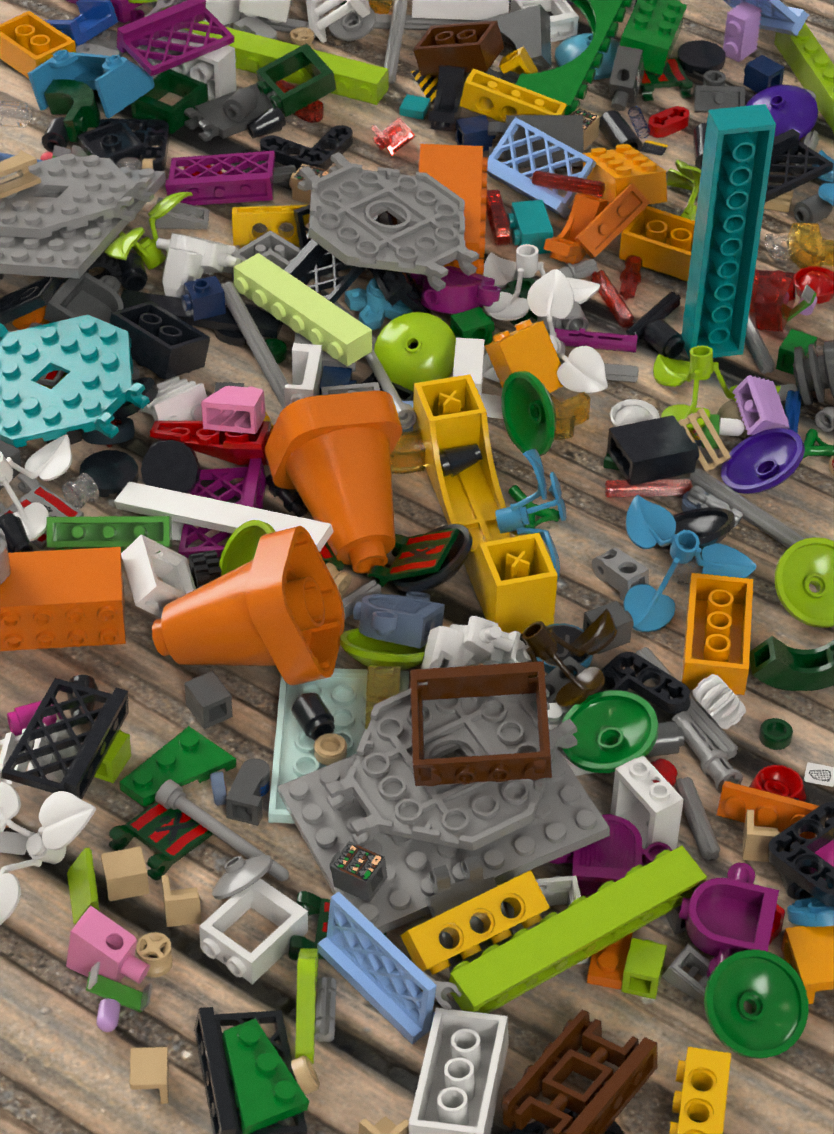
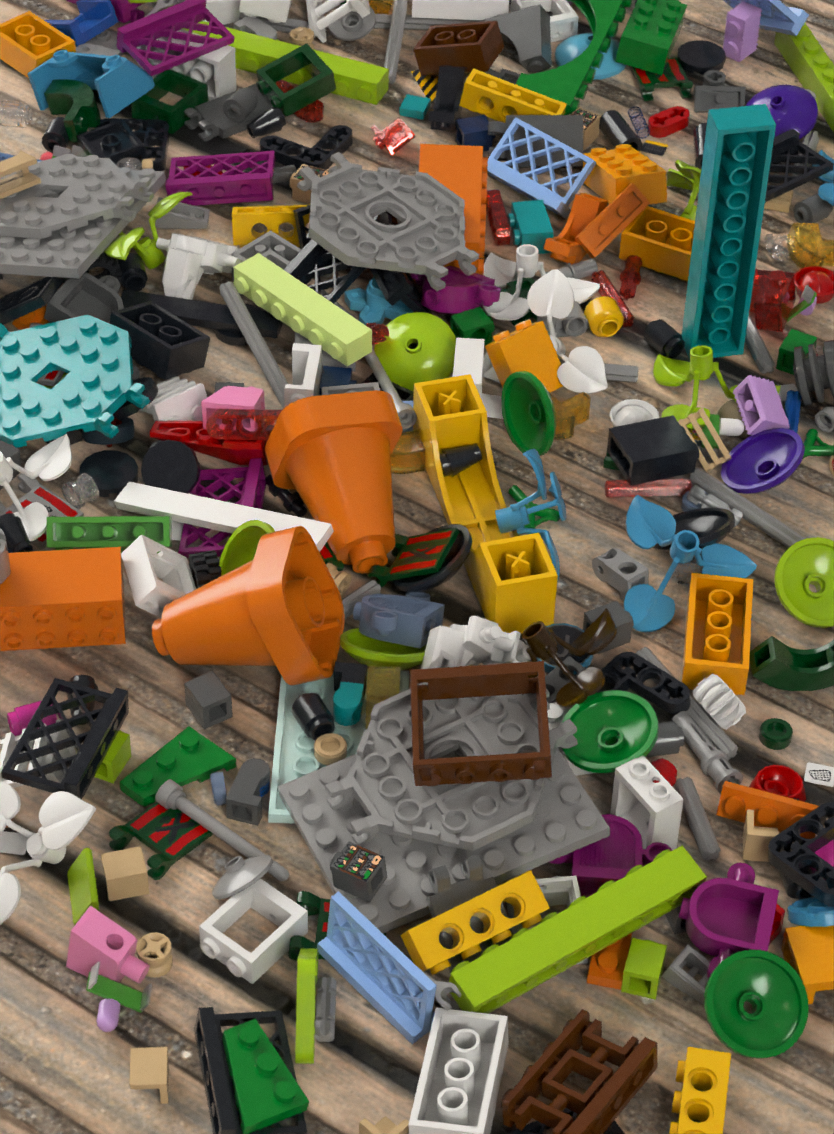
tan panel [161,875,201,927] -> none
dark blue brick [181,276,226,321] -> none
dark green tile [265,339,287,364] -> none
tan tile [291,1055,320,1095] -> none
yellow panel [499,46,538,74] -> none
clear red axle [532,171,606,197] -> none
magenta pin [554,328,637,353] -> none
dark grey torso [609,45,645,111] -> none
black axle [626,292,681,342] -> none
dark blue brick [743,55,785,93] -> none
none -> clear red beam [206,409,282,440]
none -> teal leg [333,662,367,726]
none -> clear red axle [365,323,389,345]
none -> yellow head [584,296,624,337]

